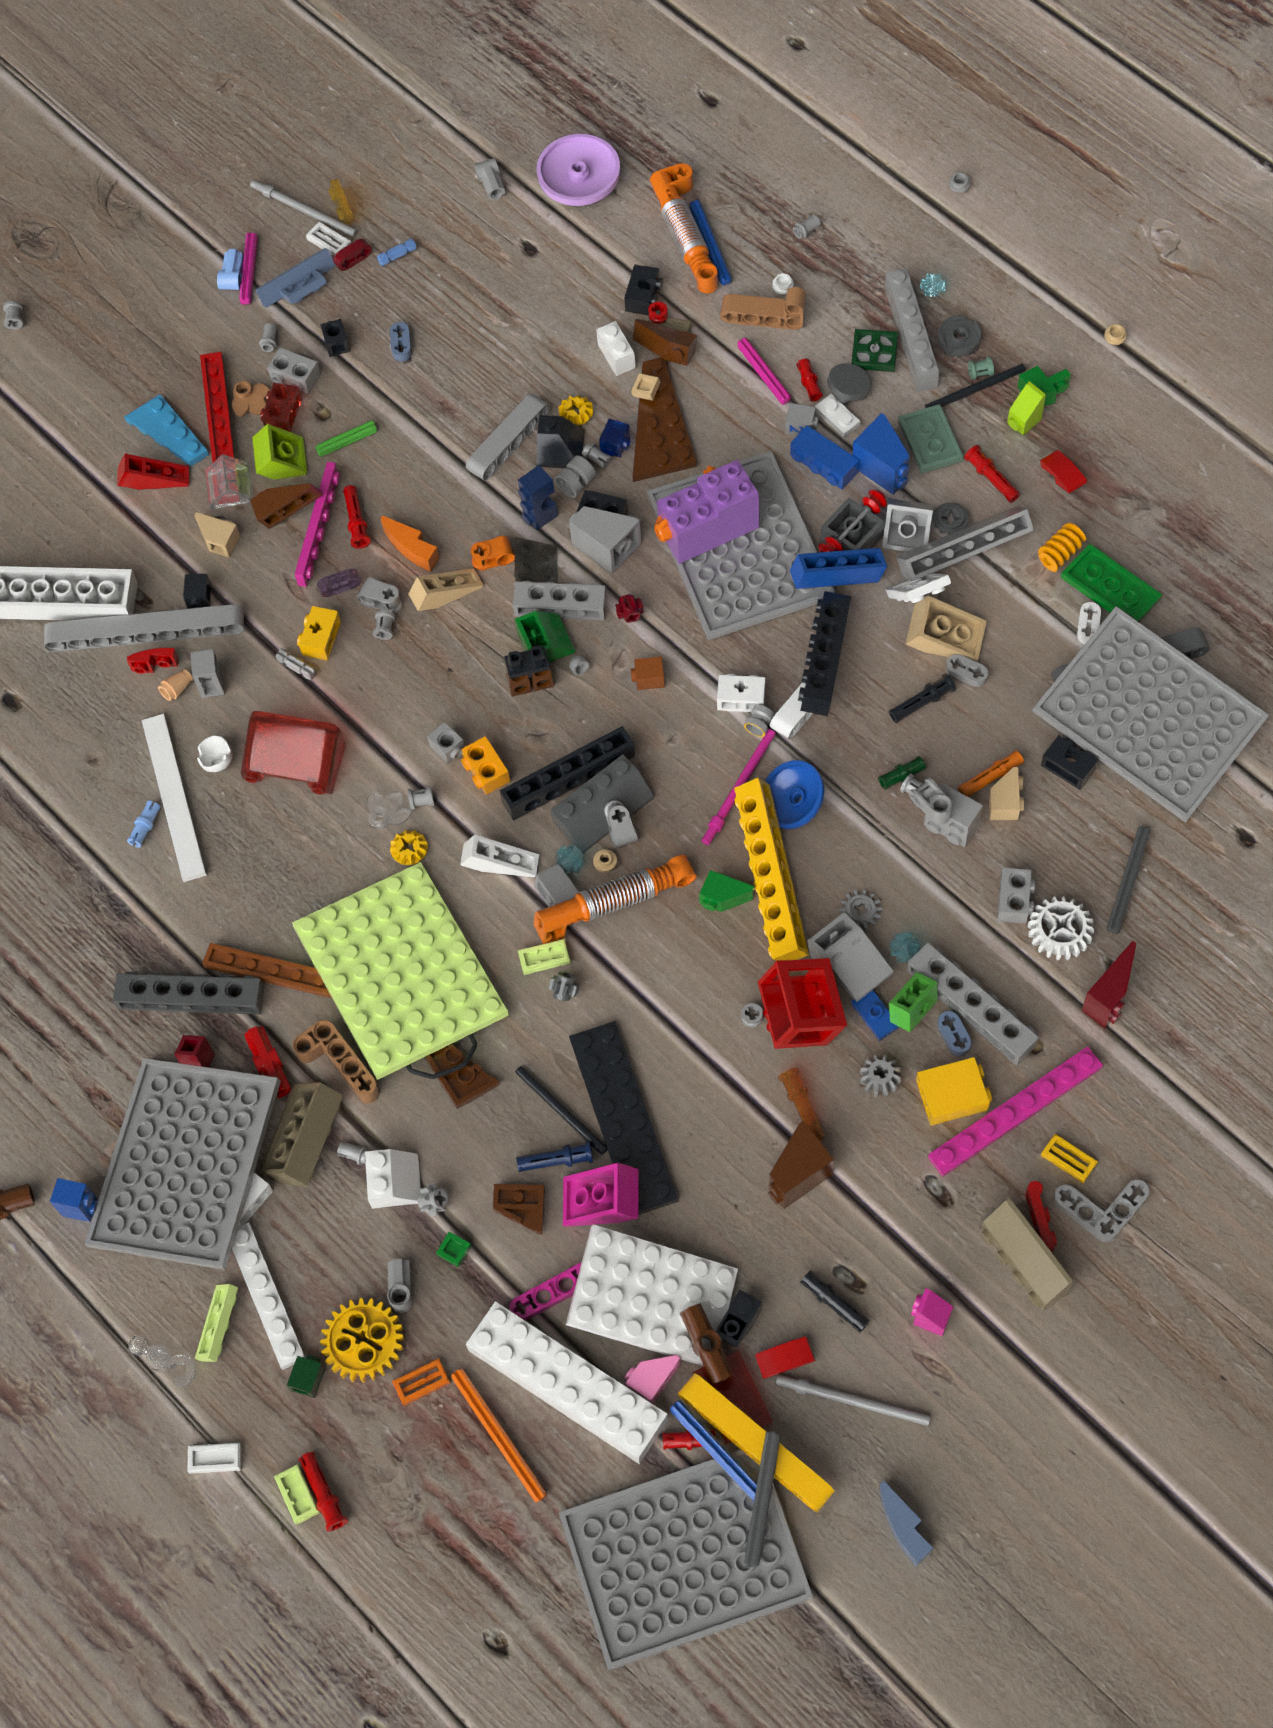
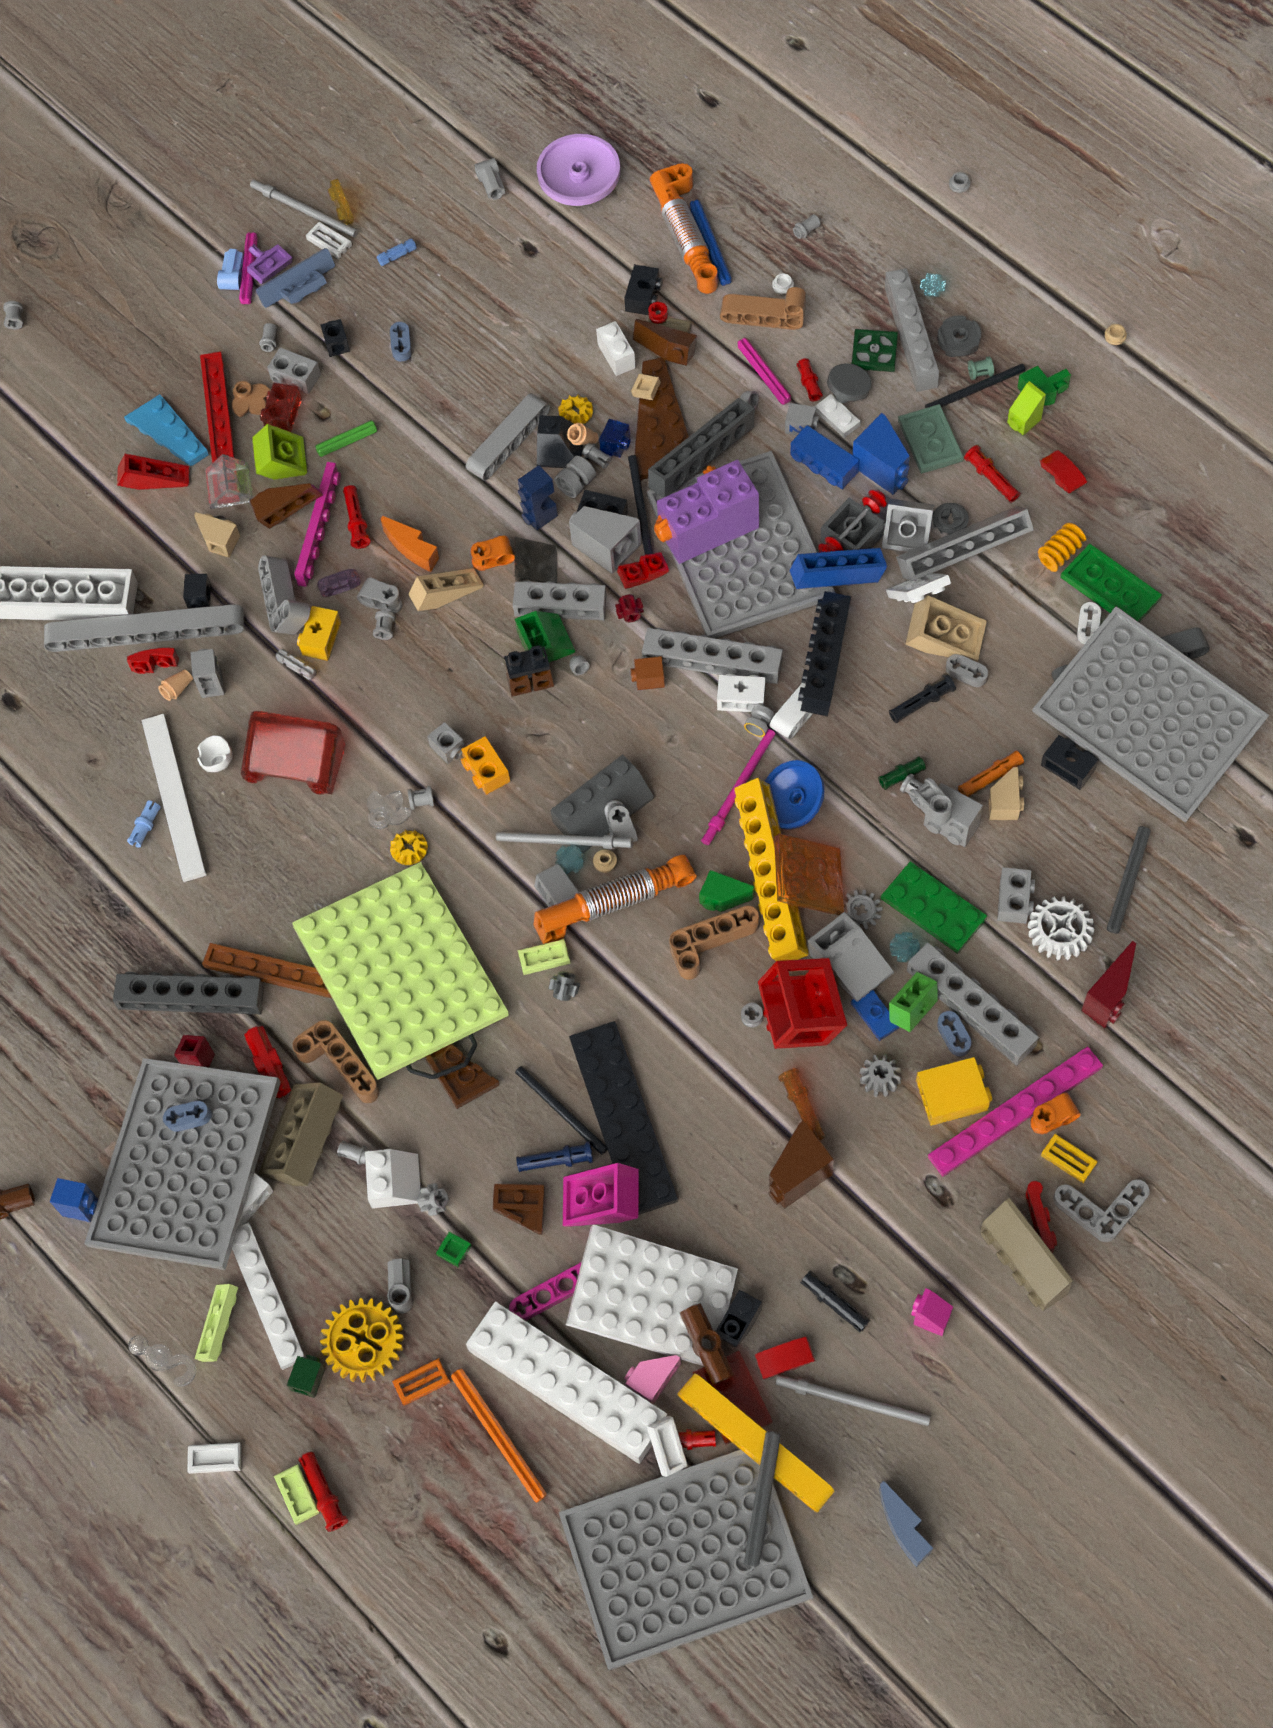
dark red beam [333,239,372,271] -> none
white slope [460,834,539,877] -> none
black brick [499,726,635,821] -> none
blue axle [670,1400,757,1501] -> none
none -> sand blue beam [163,1101,212,1132]
none -> medium lavender plate [247,244,292,285]
none -> light grey beam [258,555,310,635]
none -> light grey bar [496,832,633,849]
none -> light nougat cone [567,423,598,445]
none -> red slope [617,552,669,589]
none -> black piece [628,455,653,555]
none -> light grey brick [642,628,783,684]
none -> white tile [647,1416,688,1477]
none -> dark grey brick [648,398,755,498]
none -> medium nougat beam [669,906,759,980]
none -> light grey hinge [740,391,759,408]
none -> clear orange plate [774,833,844,916]
none -> green plate [881,861,987,954]
none -> orange piece [1030,1092,1081,1134]

